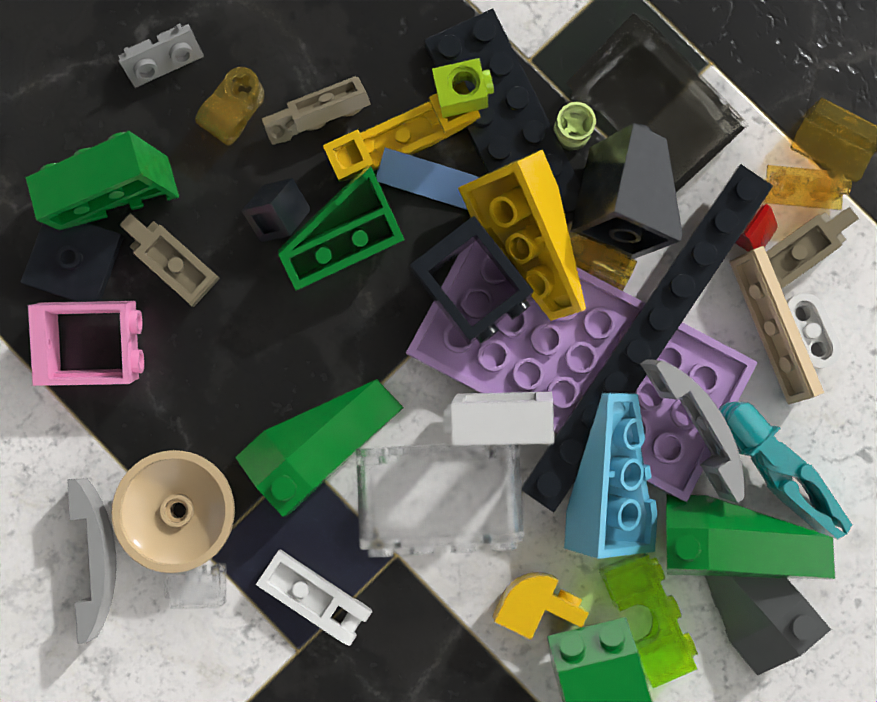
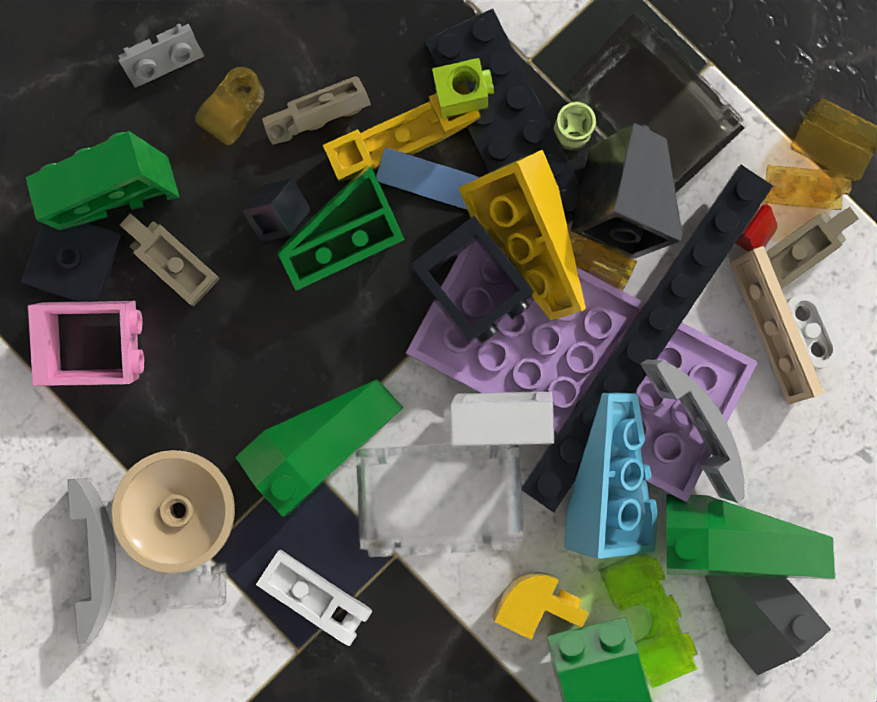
teal arm [719,401,852,539] -> none

